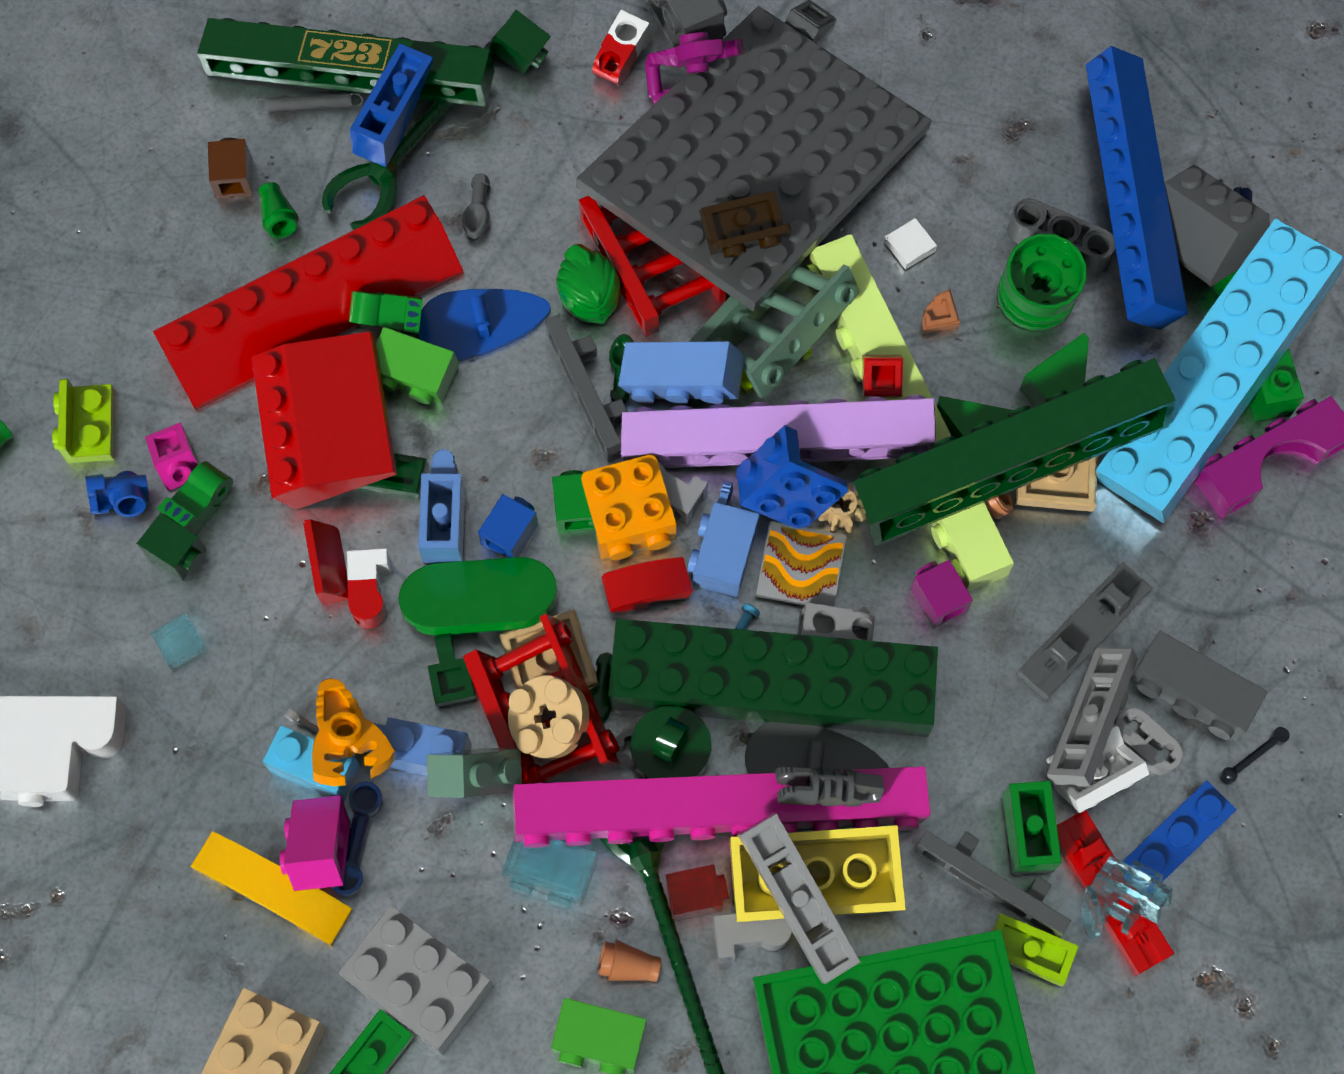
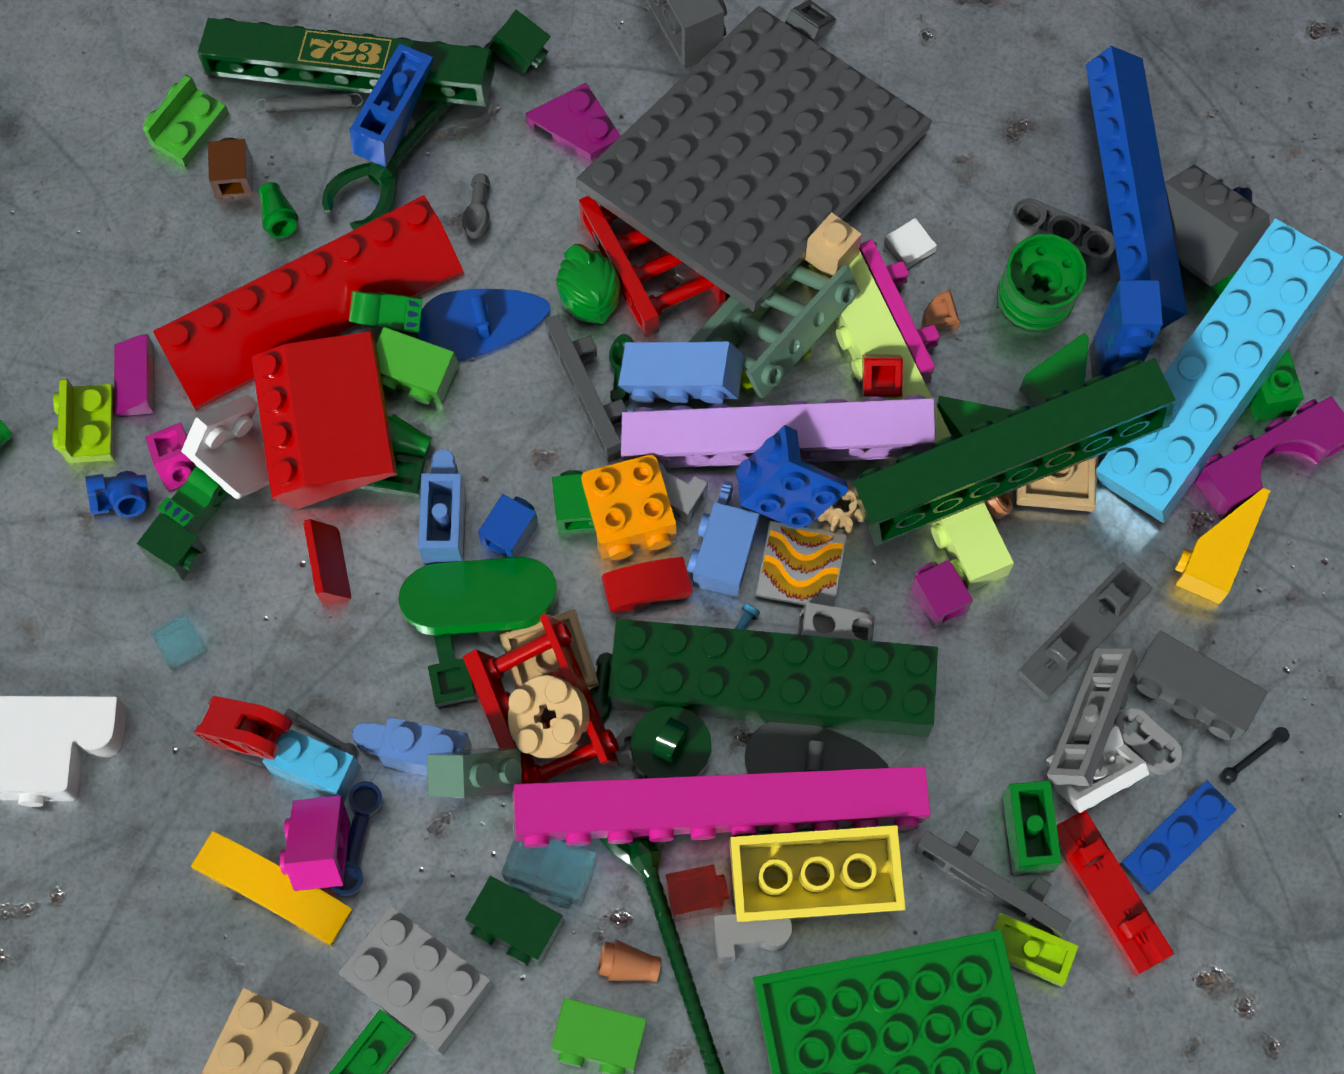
light orange animal [312,678,395,786] -> none
leg [347,548,391,629] -> none
leg [592,10,652,86] -> none
magenta animal [645,32,745,104] -> none
dark brown bracket [699,190,792,258] -> none
light grey hinge [737,813,860,984] -> none
dark grey hinge [775,767,884,807] -> none
clear light blue piece [1081,856,1173,939] -> none
none -> magenta slope [114,334,154,416]
none -> bright green bracket [143,74,229,167]
none -> white bracket [181,395,270,499]
none -> red piece [194,696,293,760]
none -> green cone [388,414,432,458]
none -> dark green piece [465,875,565,967]
none -> magenta wing [525,83,621,161]
none -> tan brick [805,212,862,278]
none -> dark pink hinge [859,239,940,384]
none -> blue brick [1090,280,1163,378]
none -> yellow slope [1174,488,1270,604]

